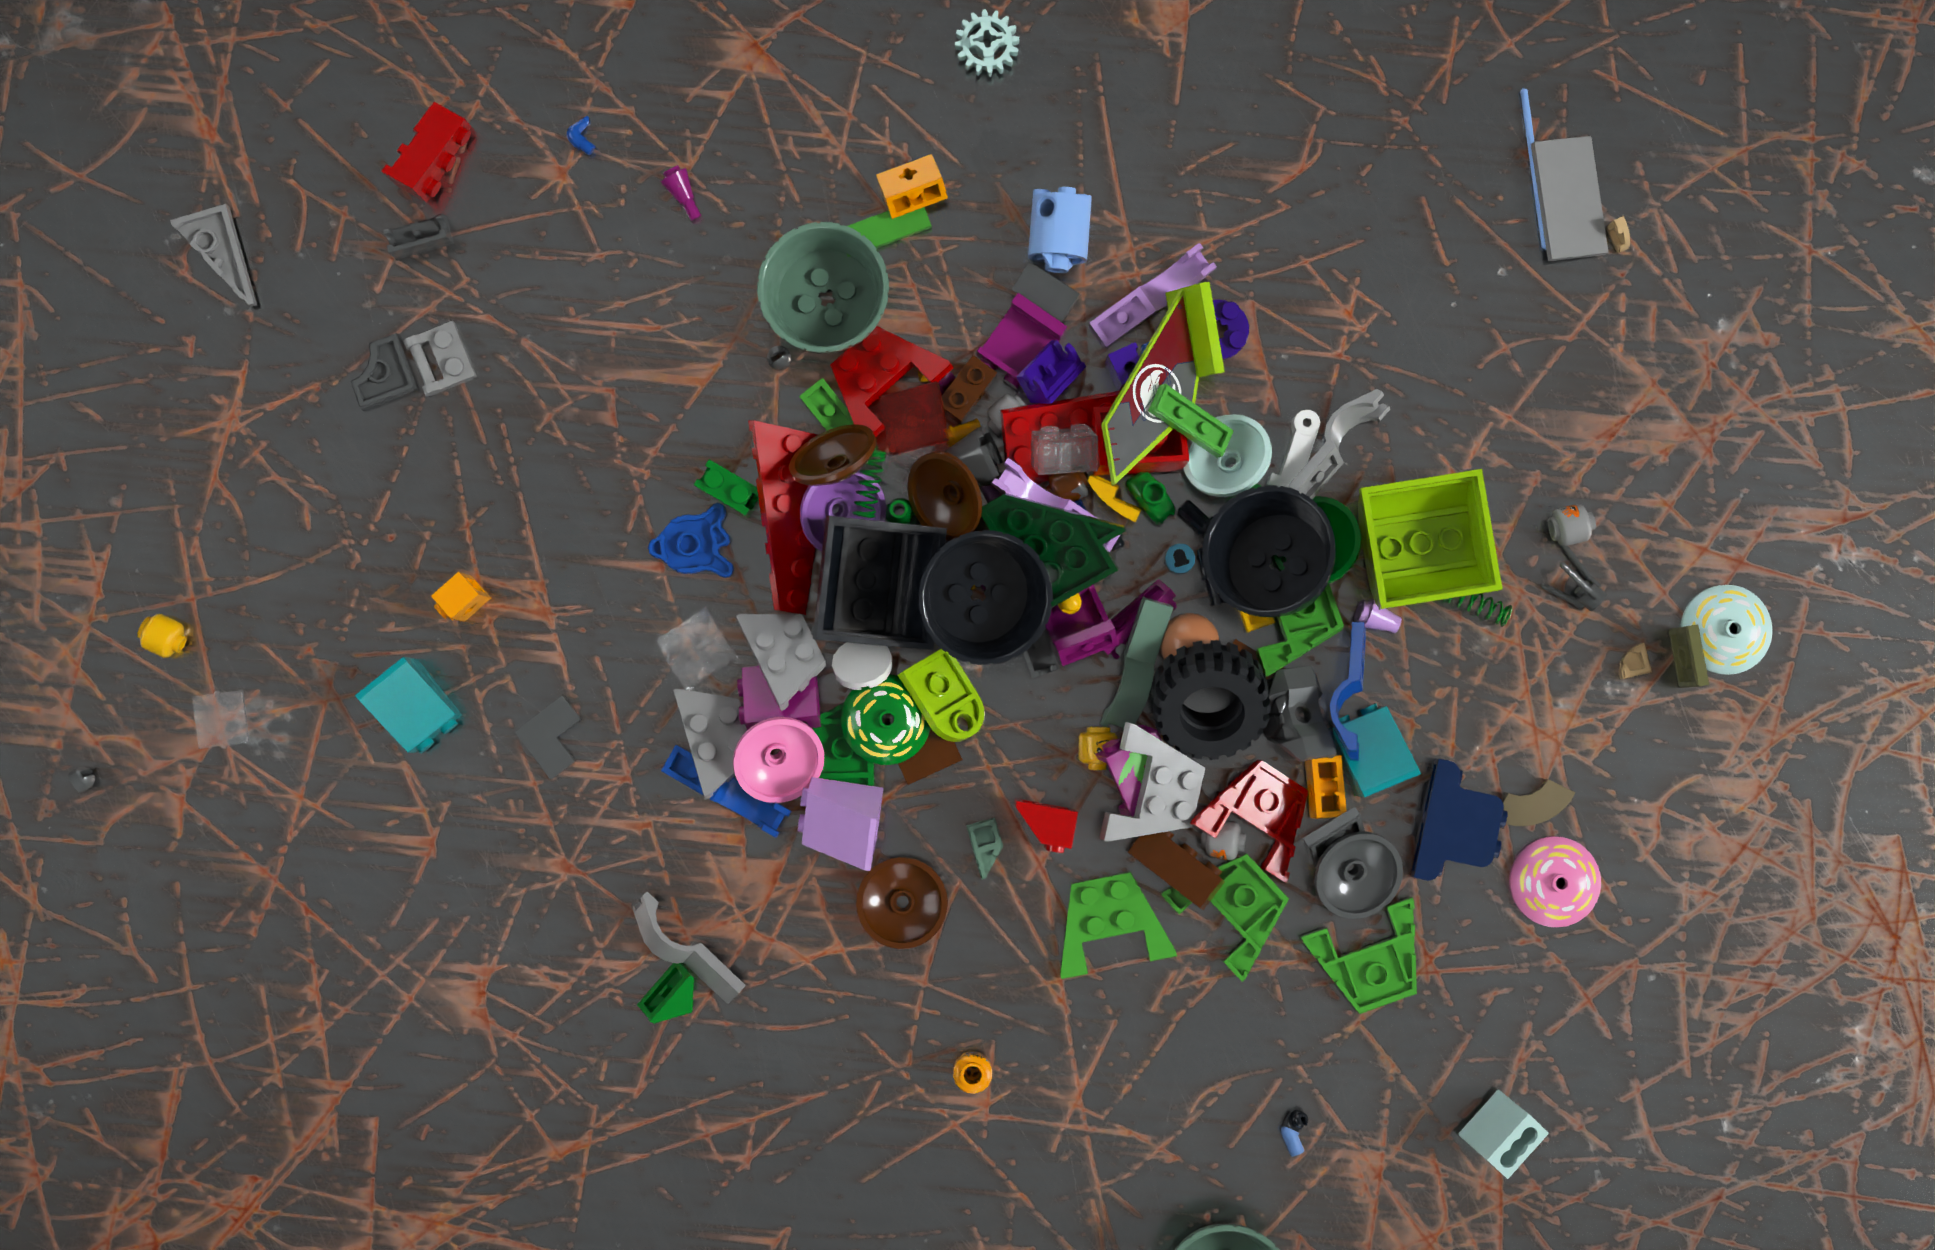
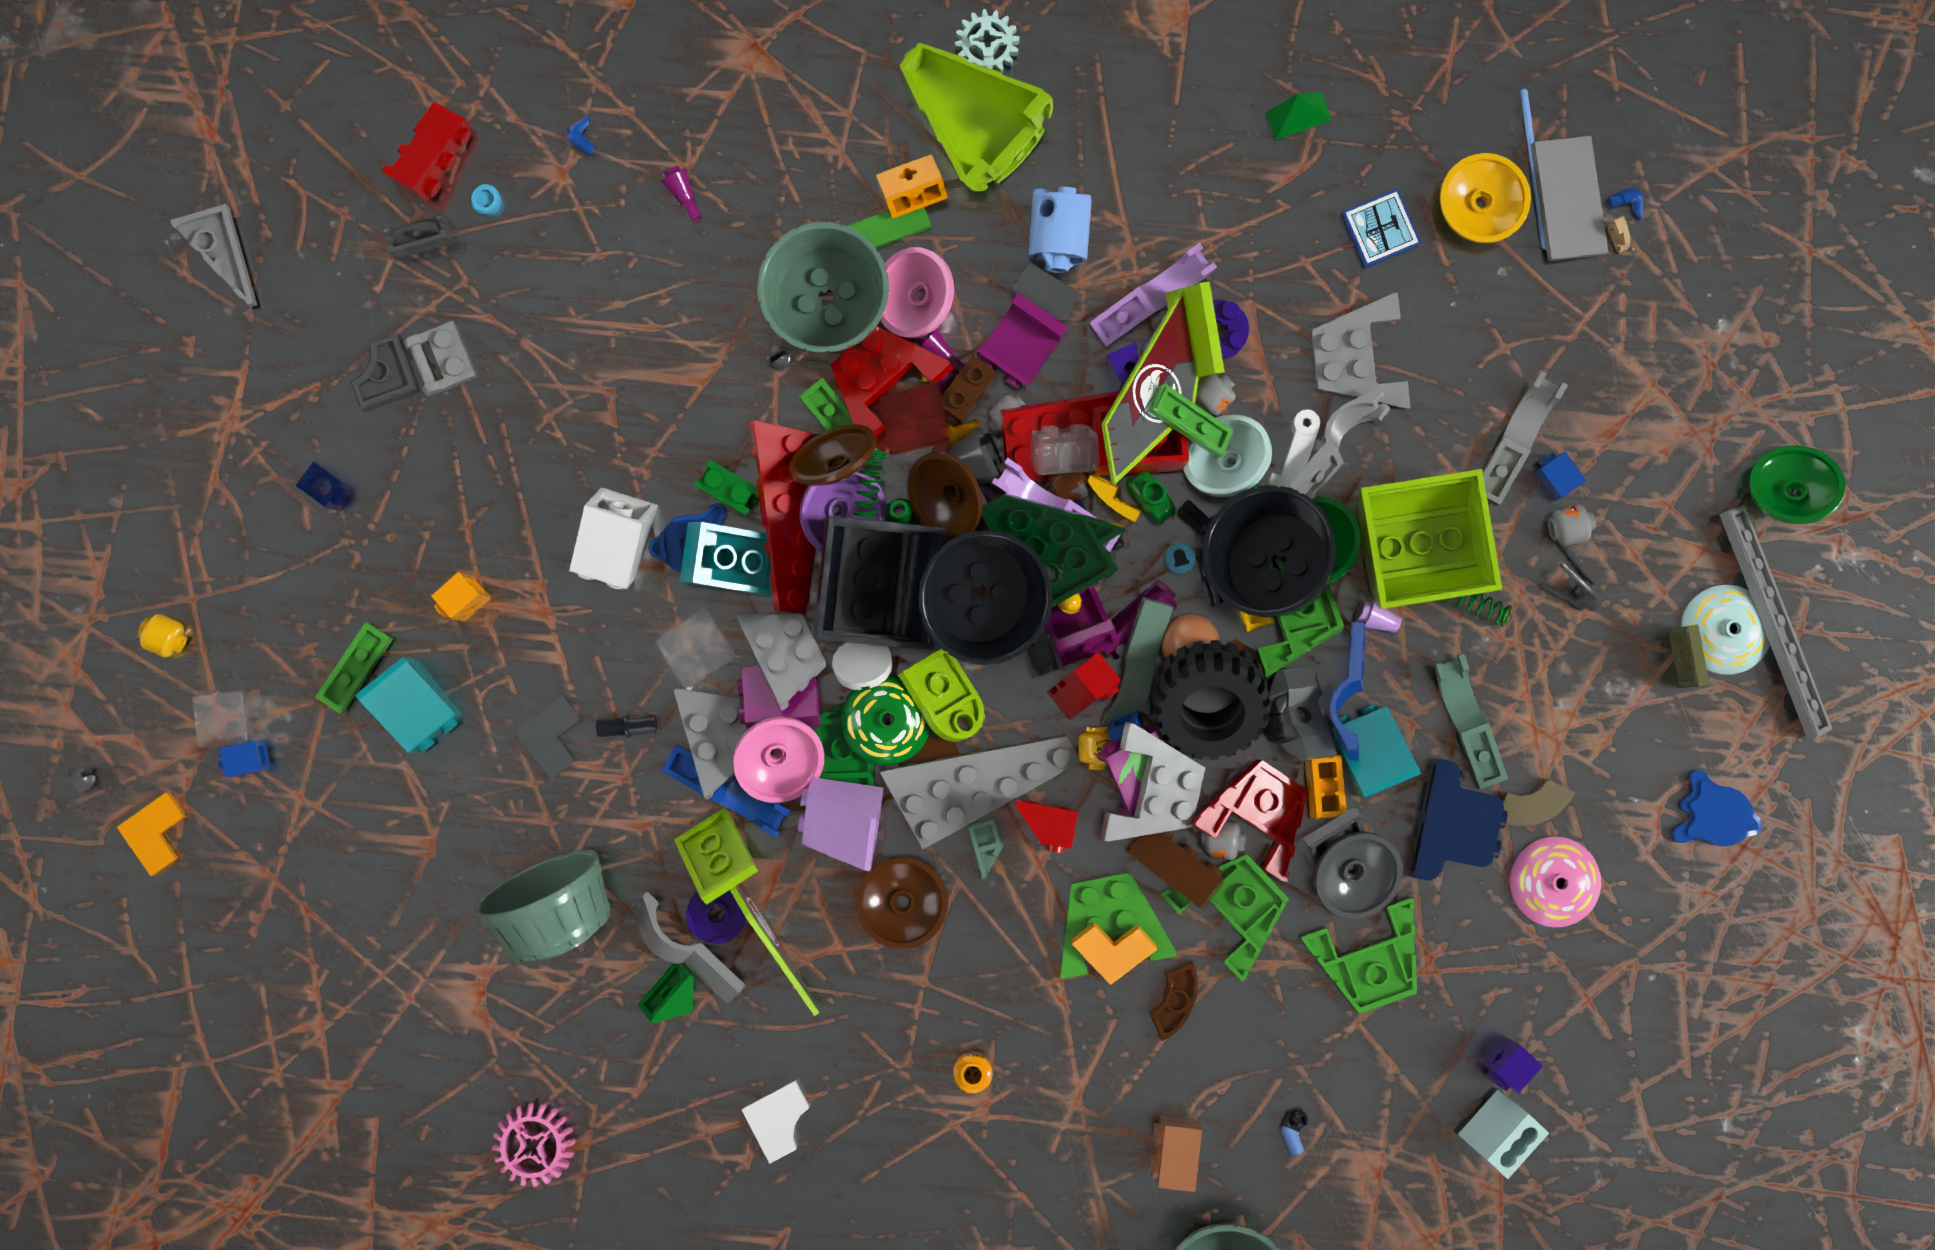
dark purple hinge [1016,340,1086,404] -> none
tan tile [1619,643,1652,679] -> none
none -> light orange tile [117,792,186,876]
none -> blue brick [218,741,270,778]
none -> clear blue brick [296,461,350,510]
none -> bright green plate [315,622,393,714]
none -> medium azure tile [470,184,502,216]
none -> sand green piece [474,850,610,963]
none -> bright pink gear [492,1102,575,1187]
none -> white slope [569,487,658,589]
none -> black axle [596,714,657,738]
none -> lime piece [674,807,819,1016]
none -> teal slope [679,522,772,596]
none -> dark purple plate [686,890,746,944]
none -> white tile [741,1080,810,1164]
none -> light grey wing [879,734,1081,849]
none -> bright pink dish [880,247,954,338]
none -> lime cone [899,43,1053,191]
none -> magenta cone [917,328,965,375]
none -> red wedge [1047,652,1121,720]
none -> light orange tile [1071,921,1157,985]
none -> blue tile [1107,710,1144,742]
none -> reddish brown tile [1149,960,1198,1041]
none -> nougat brick [1149,1115,1202,1192]
none -> light grey head [1195,373,1235,416]
none -> green slope [1265,92,1332,141]
none -> light grey wing [1310,293,1411,410]
none -> tile [1341,189,1421,268]
none -> sand green piece [1434,653,1508,790]
none -> yellow dish [1440,153,1531,243]
none -> dark purple brick [1482,1037,1543,1094]
none -> light grey piece [1483,371,1568,505]
none -> blue brick [1534,451,1586,501]
none -> blue animal [1608,188,1644,220]
none -> blue tile [1672,770,1762,846]
none -> light grey tile [1719,505,1832,740]
none -> green dish [1749,445,1845,524]

